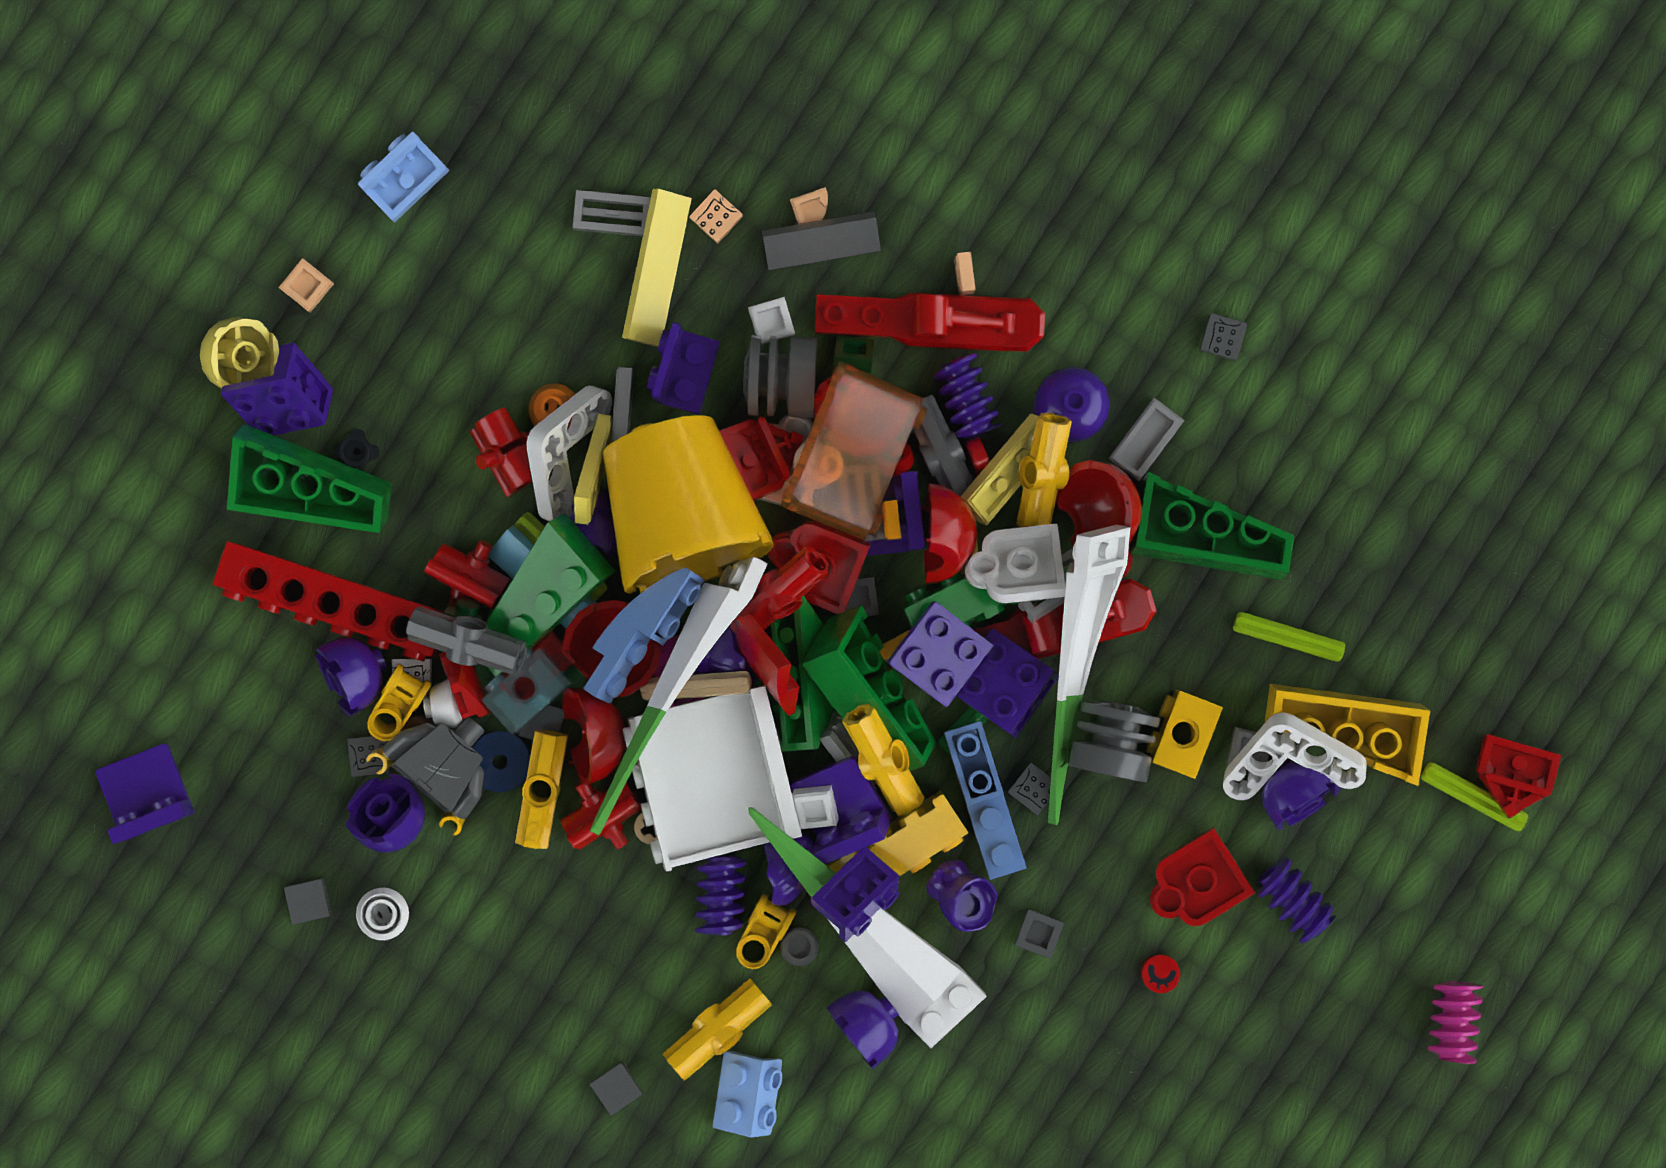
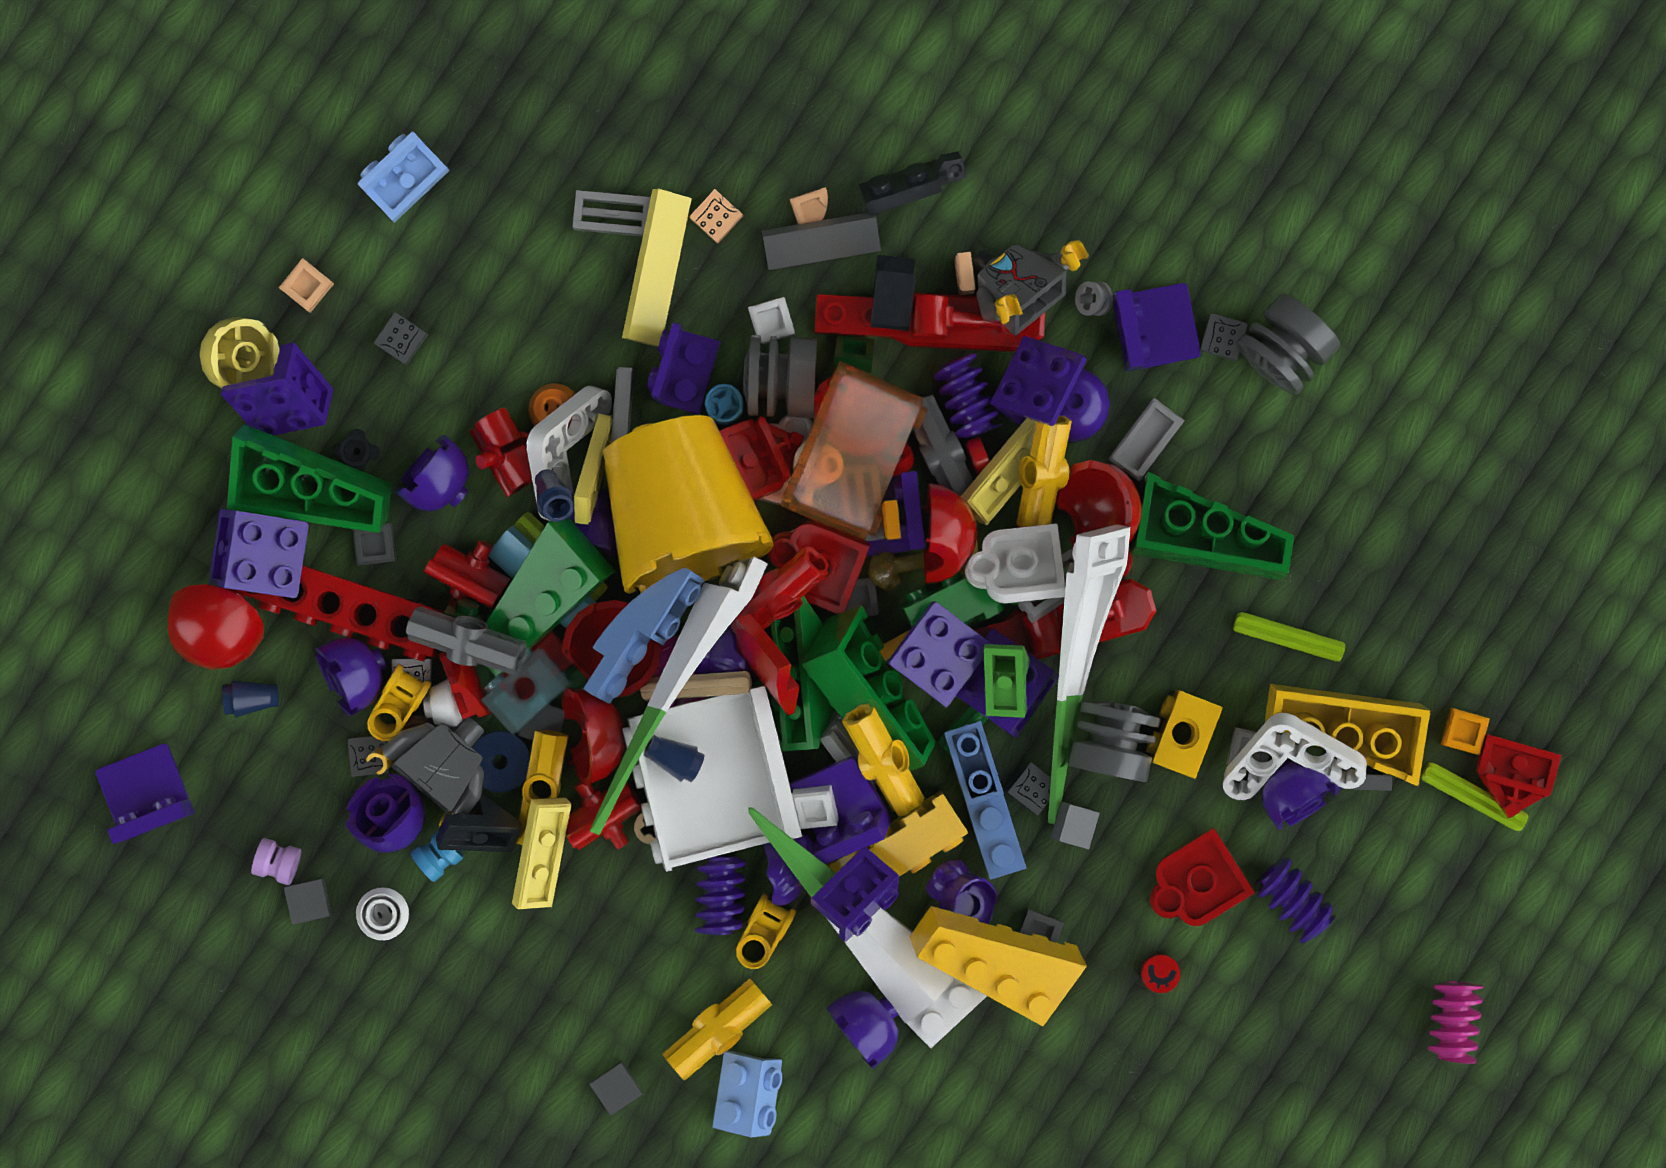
dark grey tile [780,927,818,966] -> none
none -> red cylinder [168,584,264,670]
none -> dark purple bracket [208,509,309,598]
none -> dark blue cone [222,680,279,718]
none -> lavender wheel [251,838,301,885]
none -> dark grey tile [353,523,397,566]
none -> dark grey tile [374,312,428,366]
none -> dark purple cylinder [395,435,469,512]
none -> dark azure wheel [410,830,464,882]
none -> black slope [436,793,523,852]
none -> light yellow tile [512,798,571,909]
none -> dark blue cone [535,469,574,522]
none -> dark blue cone [644,735,705,782]
none -> dark azure wheel [705,384,744,425]
none -> black hinge [858,151,967,215]
none -> clear yellow plate [868,552,924,591]
none -> black slope [870,255,916,331]
none -> yellow wedge [909,906,1087,1026]
none -> dark grey torso [972,240,1089,336]
none -> bright green slope [984,644,1030,718]
none -> dark purple bracket [990,336,1086,426]
none -> tile [1051,801,1100,849]
none -> light grey bush [1075,281,1113,316]
none -> dark purple bracket [1112,283,1201,372]
none -> dark grey wheel [1236,293,1341,395]
none -> dark grey tile [1353,773,1392,791]
none -> light orange tile [1440,708,1490,755]

